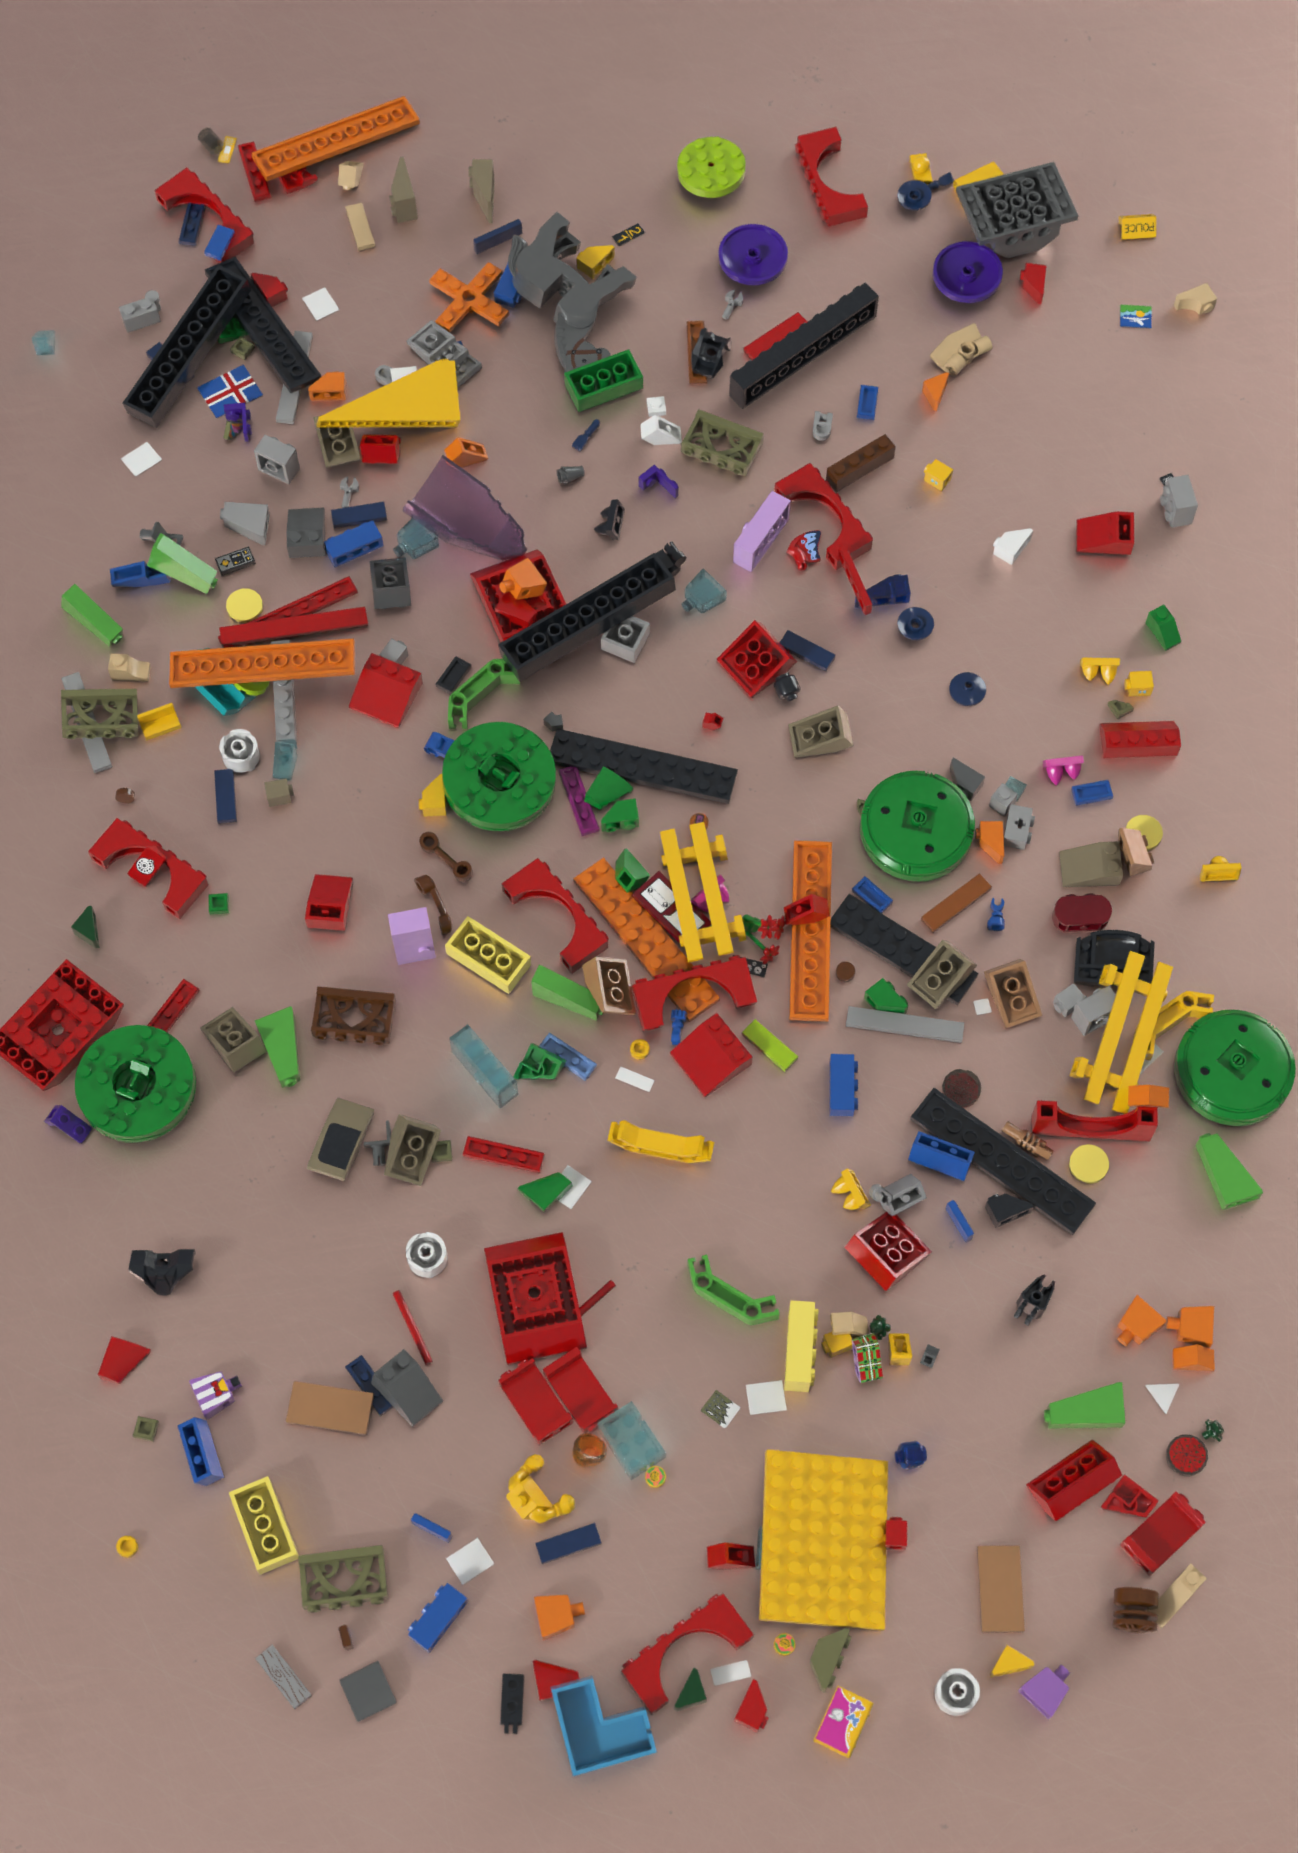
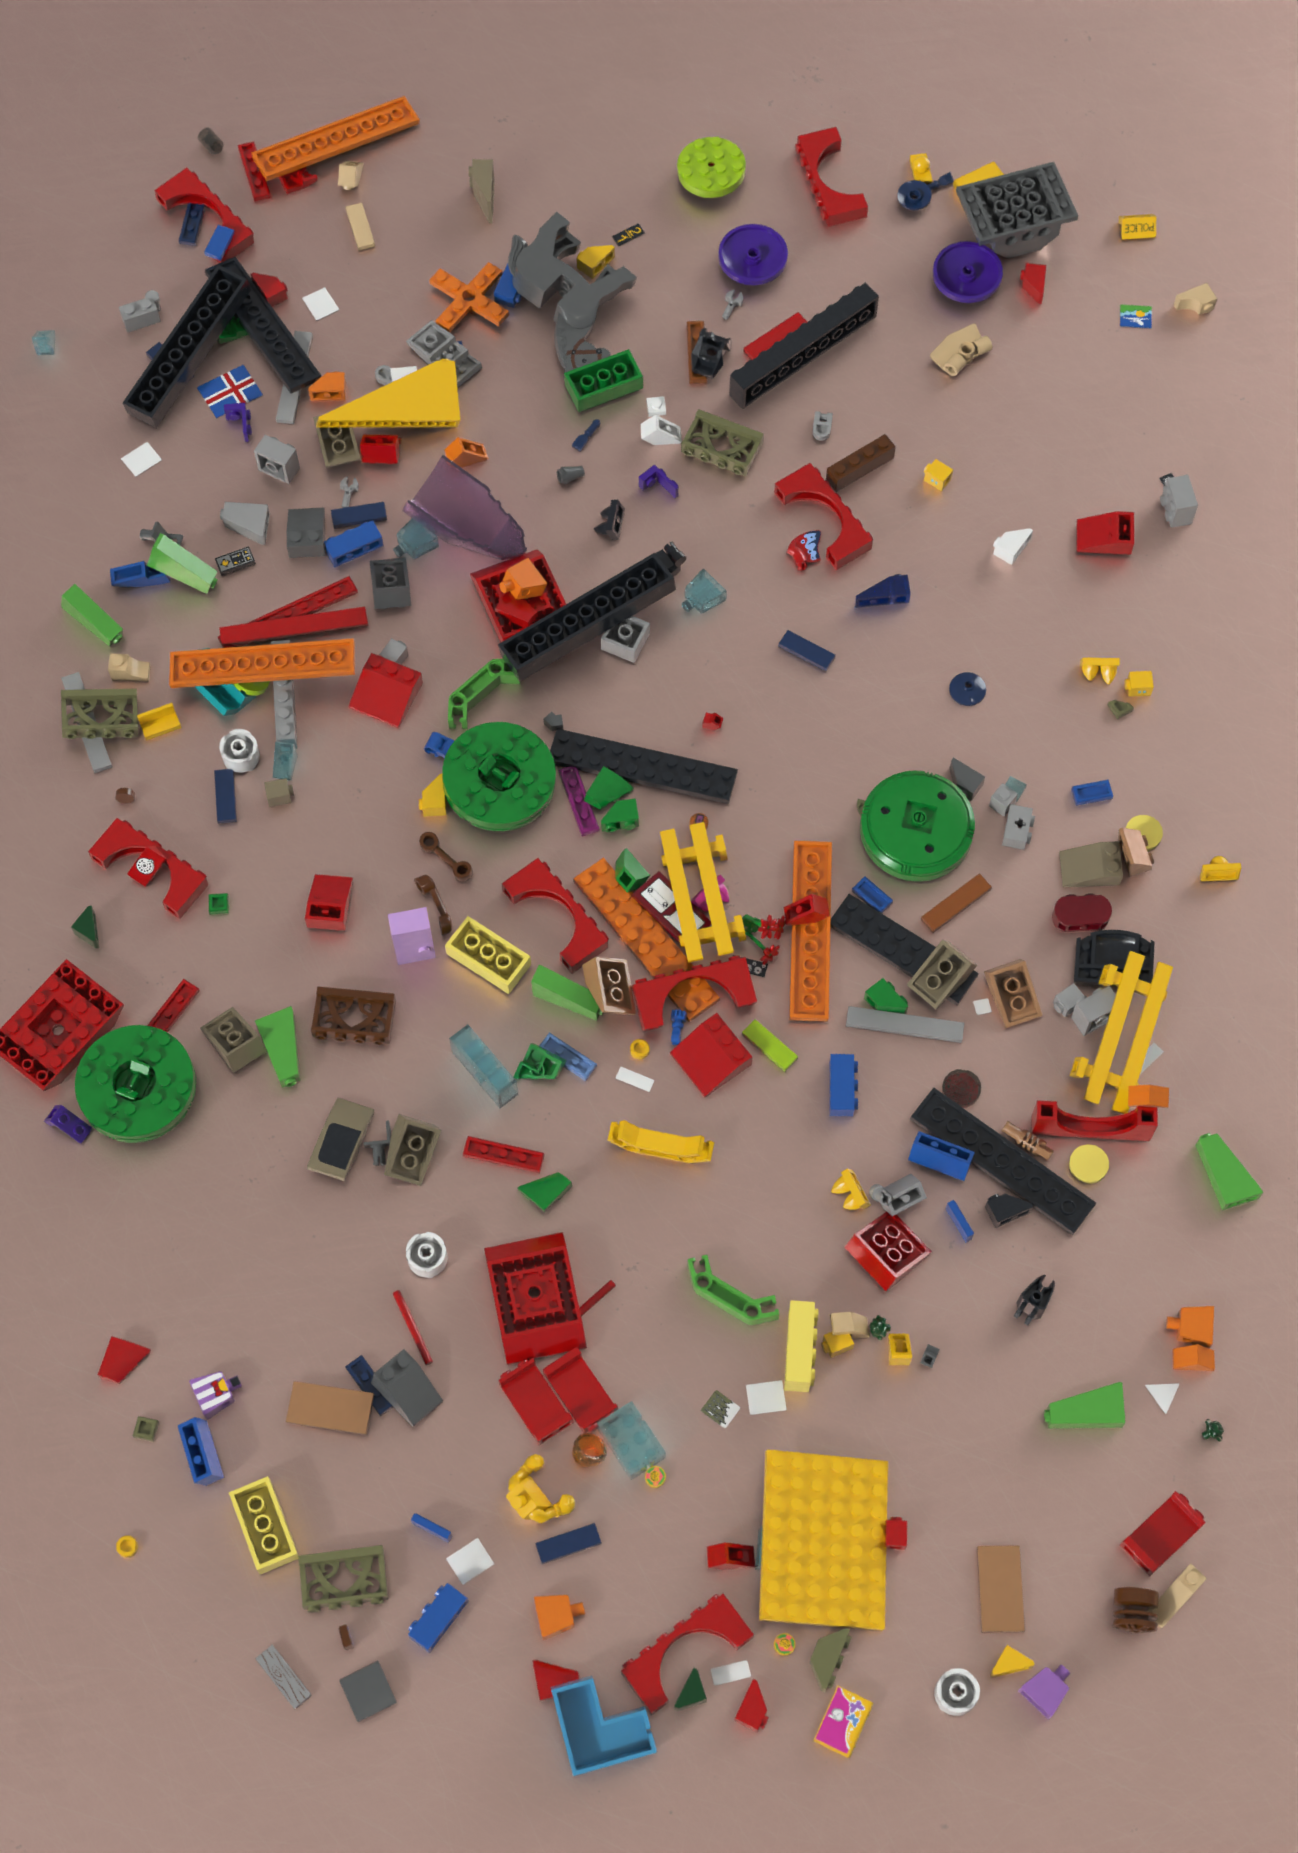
black piece [128,1249,196,1295] -> none
yellow sticker [218,136,237,163] -> none
olive tile [223,421,243,440] -> none
light yellow tile [226,589,263,623] -> none
olive tile [230,337,255,360] -> none
dark tan slope [389,157,418,223] -> none
olive tile [432,1140,452,1163] -> none
black tile [436,656,471,695] -> none
dark blue tile [473,219,523,254] -> none
black hinge [500,1674,524,1734] -> none
white sticker [557,1165,592,1209] -> none
red slope [717,620,797,698] -> none
lavender brick [733,491,791,572] -> none
black head [774,673,801,702] -> none
dark tan slope [788,705,854,758] -> none
reddish brown tile [836,962,855,982] -> none
red tile [838,544,872,615] -> none
piece [851,1333,883,1383] -> none
blue tile [857,385,878,420] -> none
clear blue head [895,1441,927,1470] -> none
dark blue dish [897,607,934,640] -> none
orange slope [922,372,949,411] -> none
orange slope [975,821,1004,864] -> none
blue piece [987,898,1005,931] -> none
red slope [1026,1439,1123,1521] -> none
dark pink tile [1043,755,1084,785] -> none
red slope [1099,721,1181,758] -> none
red slope [1101,1474,1159,1518] -> none
orange torso [1117,1295,1167,1346] -> none
yellow piece [1133,991,1214,1060] -> none
green slope [1145,605,1182,651] -> none
tile [1166,1435,1208,1476] -> none
green piece [1174,1010,1296,1126] -> none

